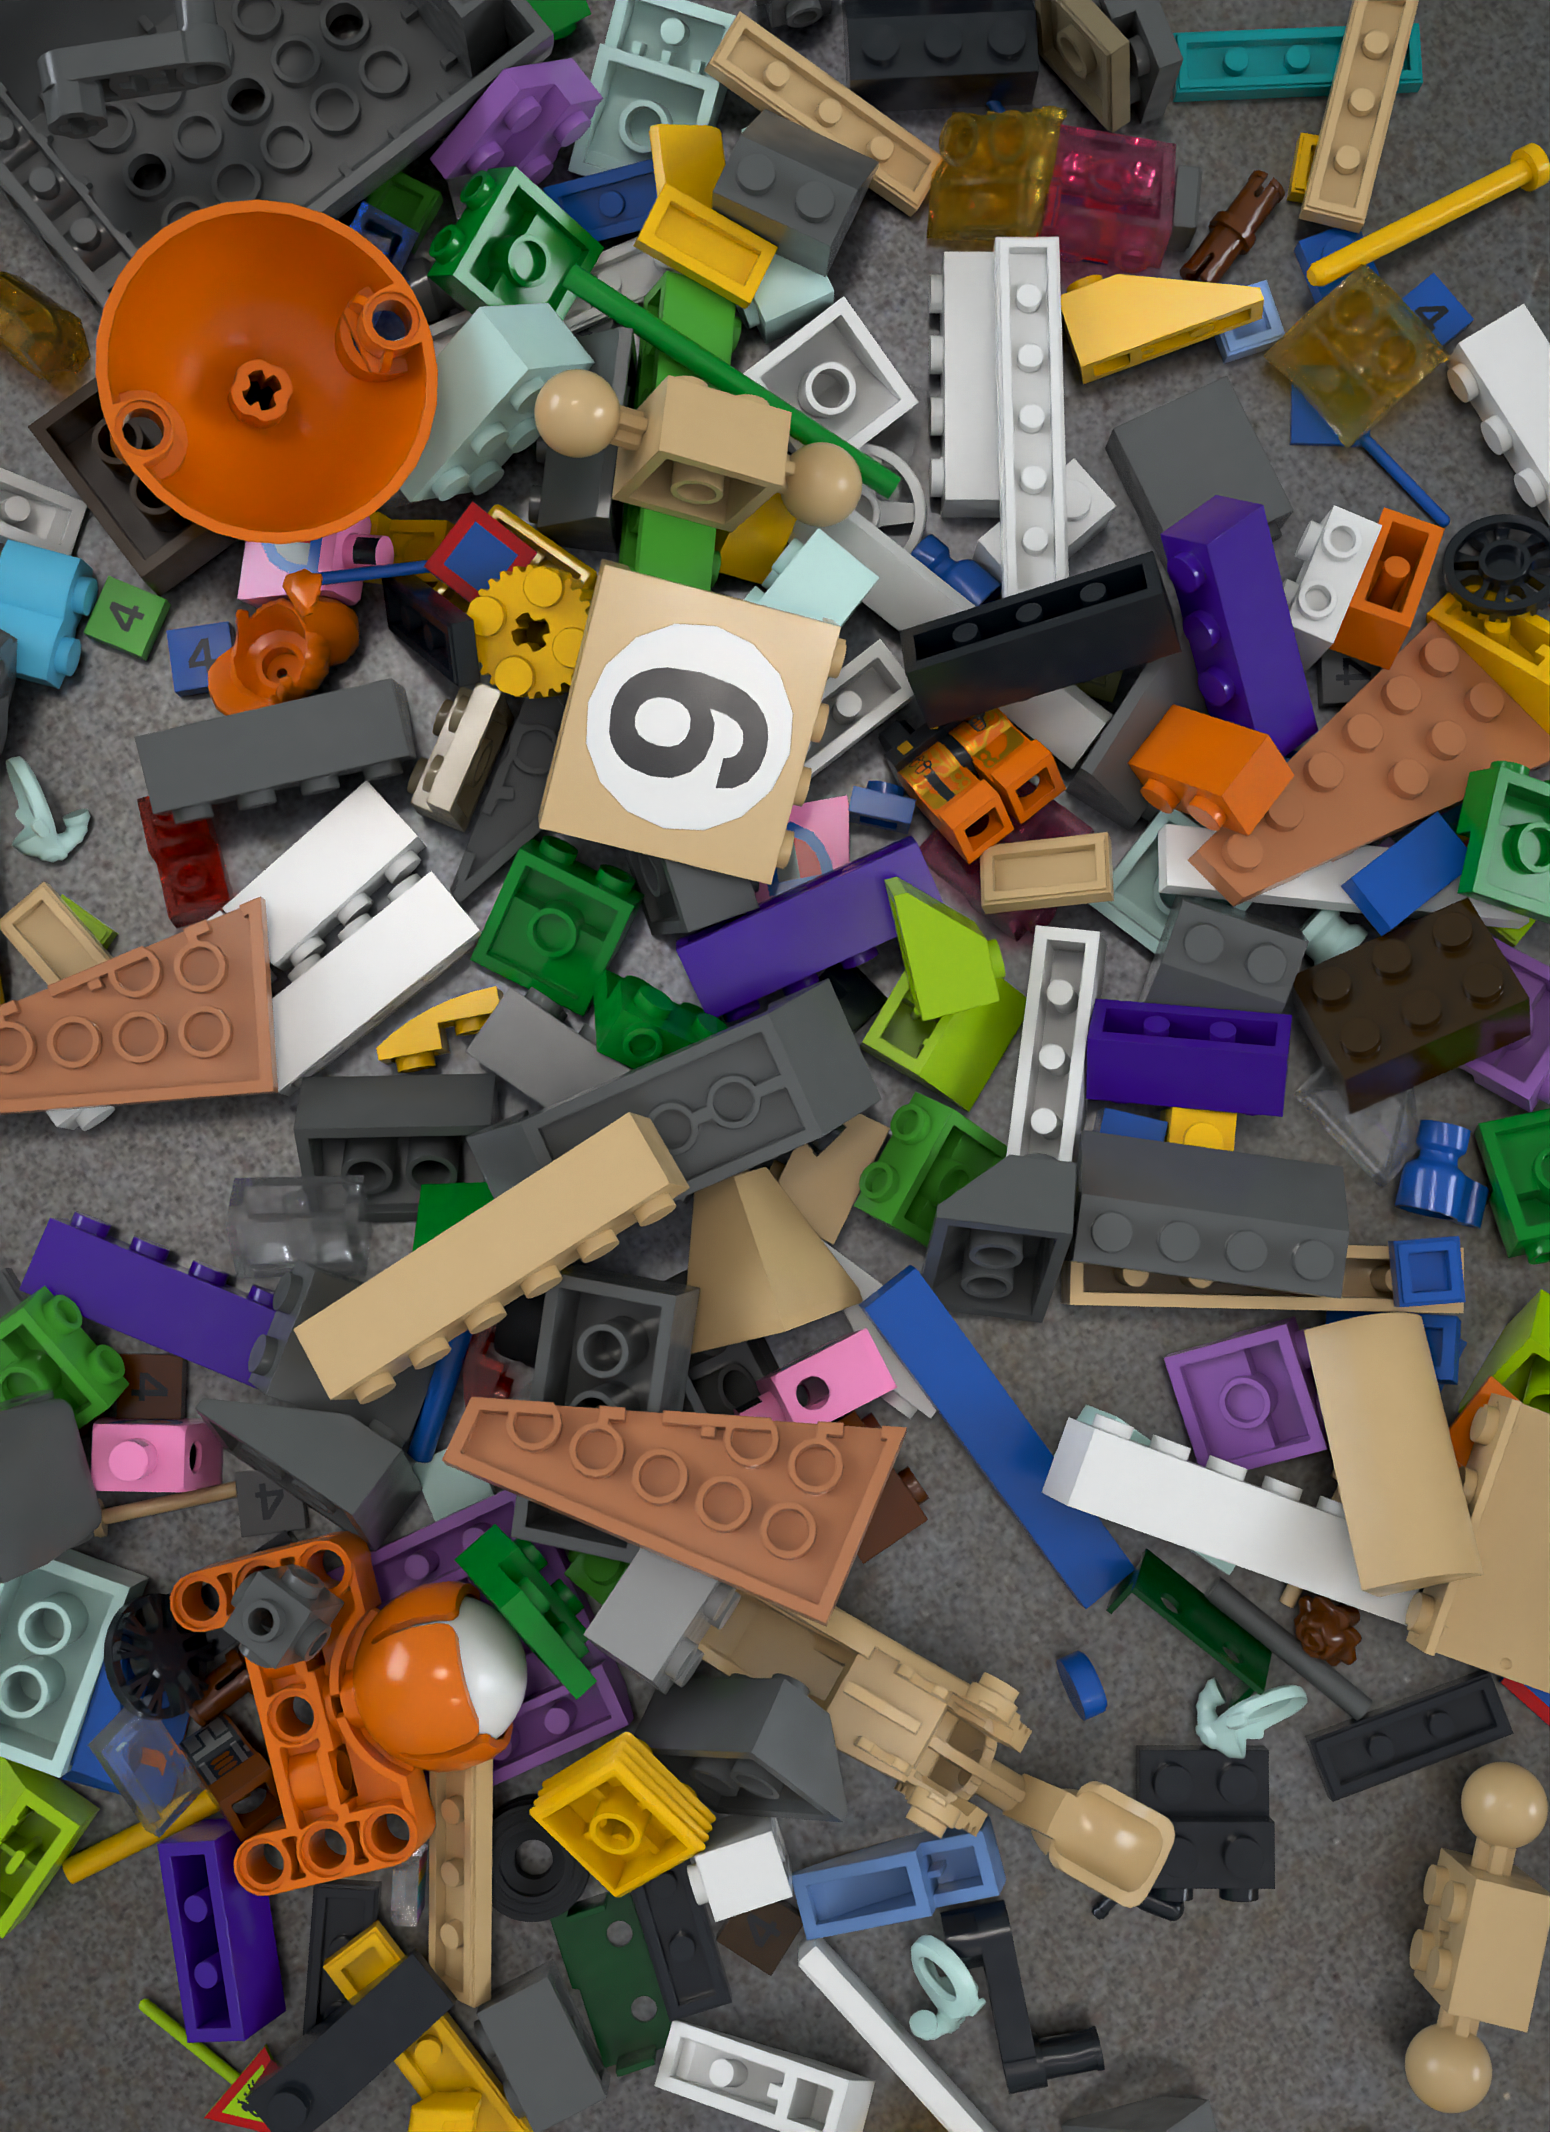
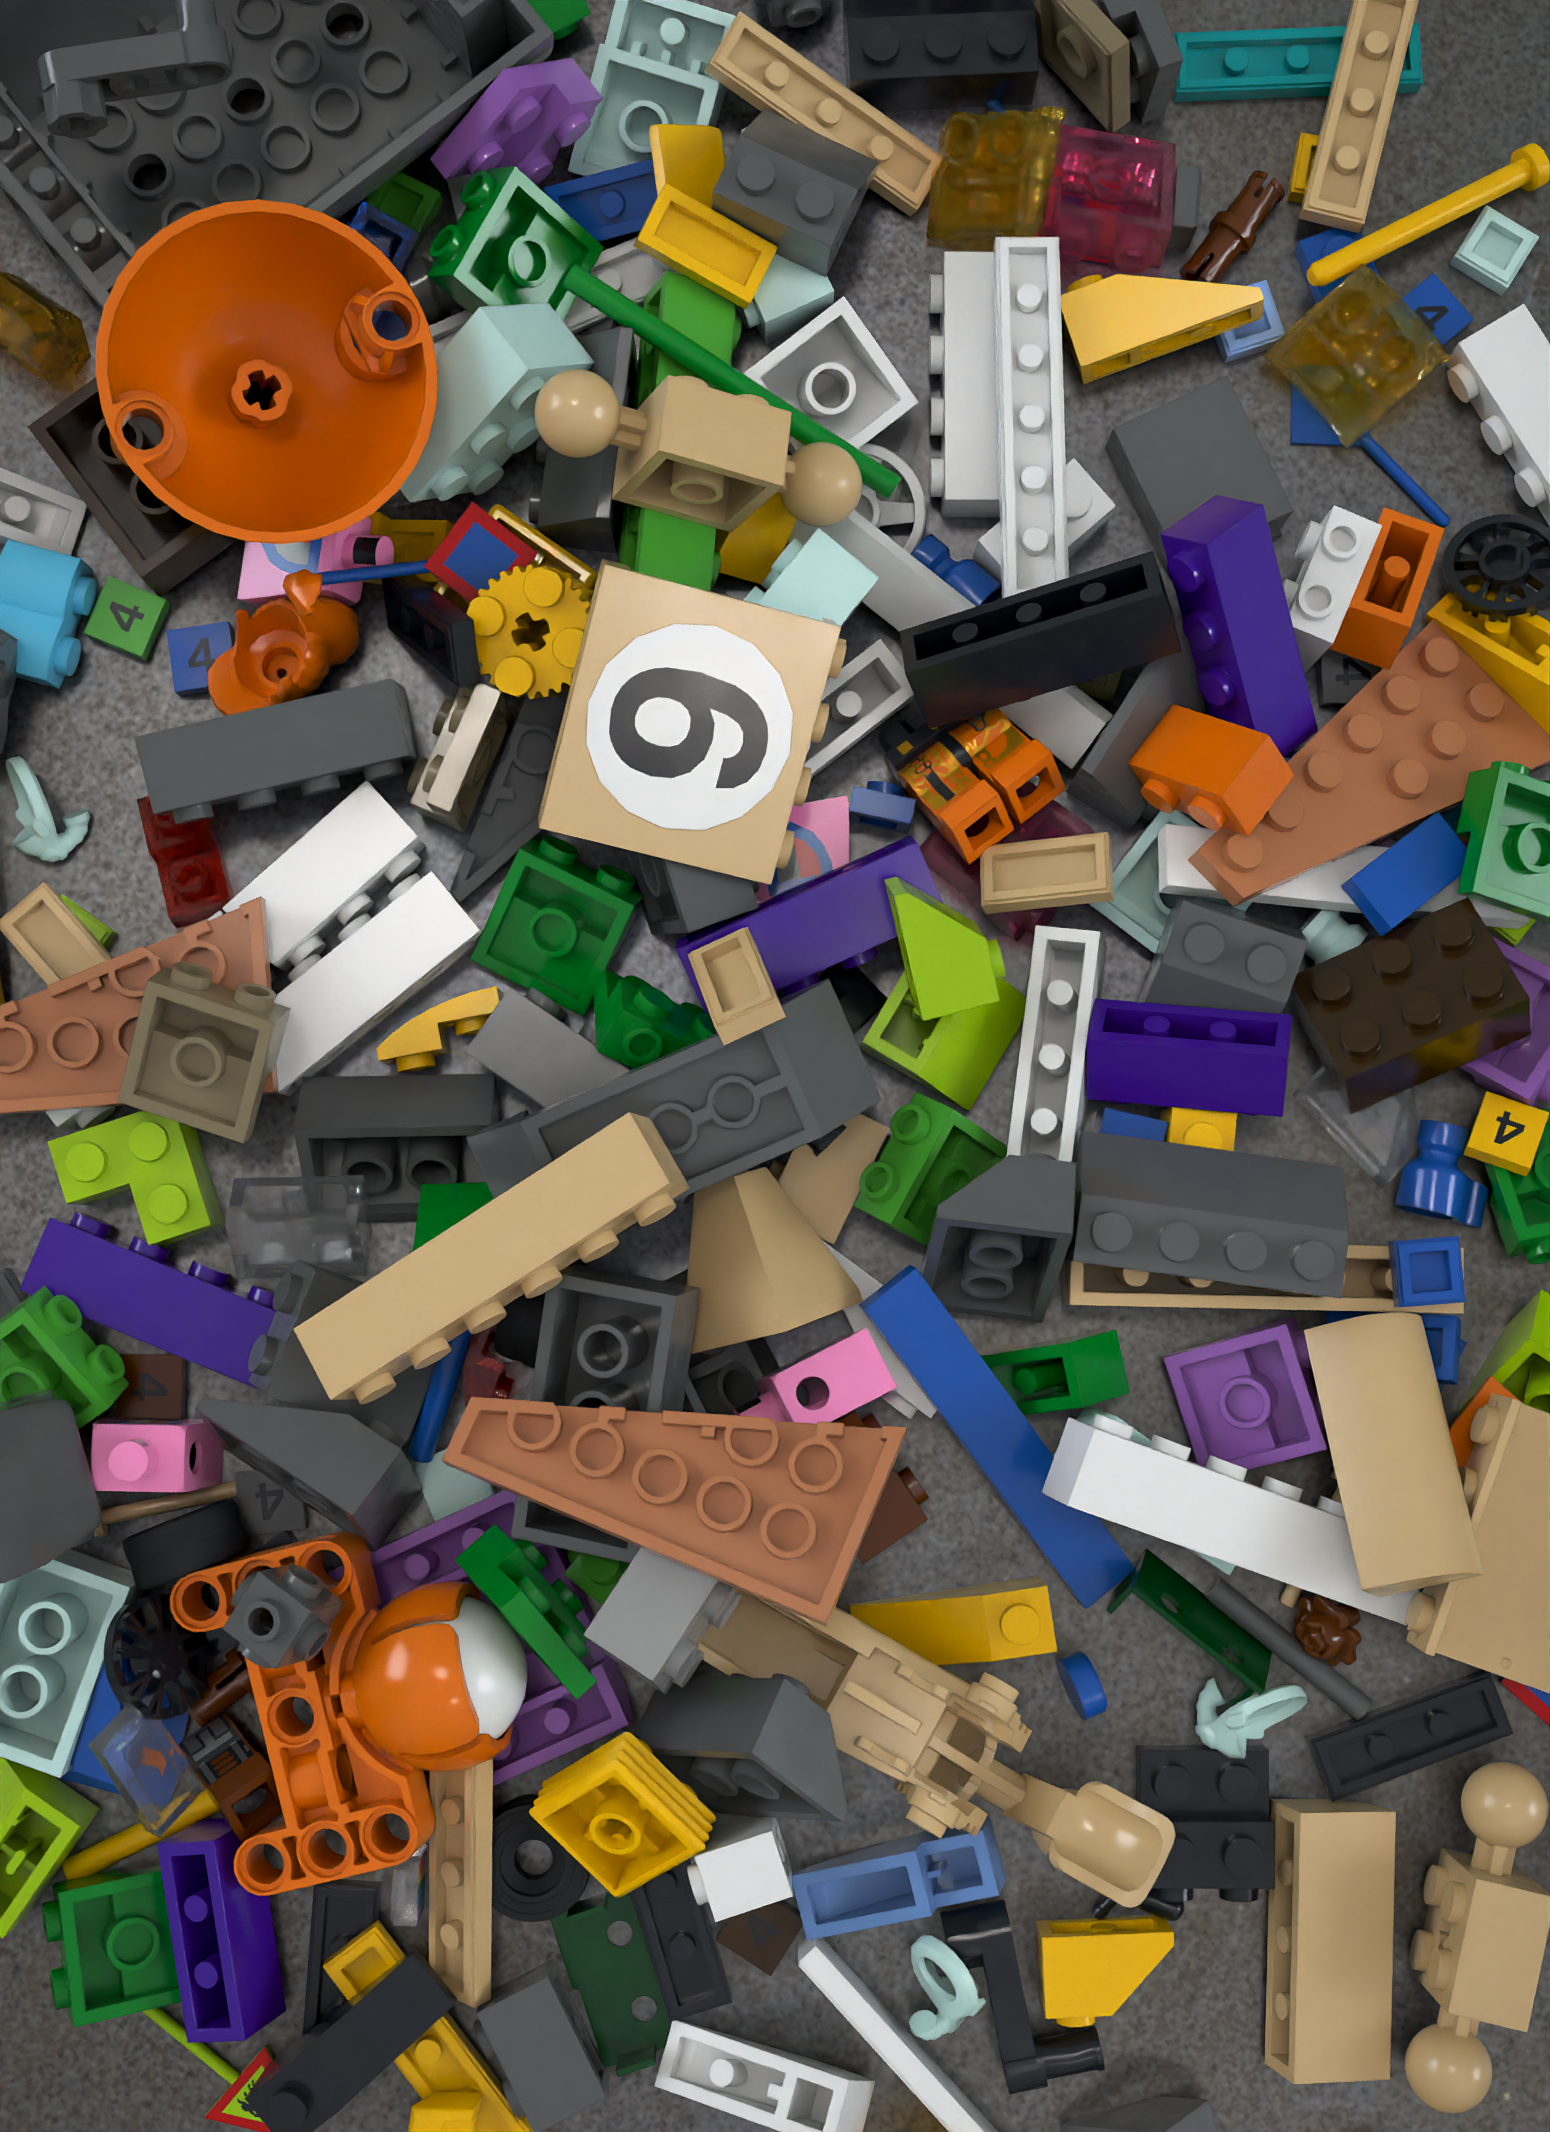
none -> green plate [41,1865,181,2028]
none -> lime brick [48,1110,227,1245]
none -> dark tan plate [118,962,291,1144]
none -> black tyre [122,1498,250,1591]
none -> tan tile [688,927,786,1045]
none -> yellow slope [849,1576,1057,1665]
none -> green slope [980,1329,1130,1415]
none -> yellow slope [1035,1915,1174,2027]
none -> tan brick [1264,1799,1396,2084]
none -> light aqua tile [1449,205,1539,296]
none -> yellow tile [1463,1091,1549,1177]

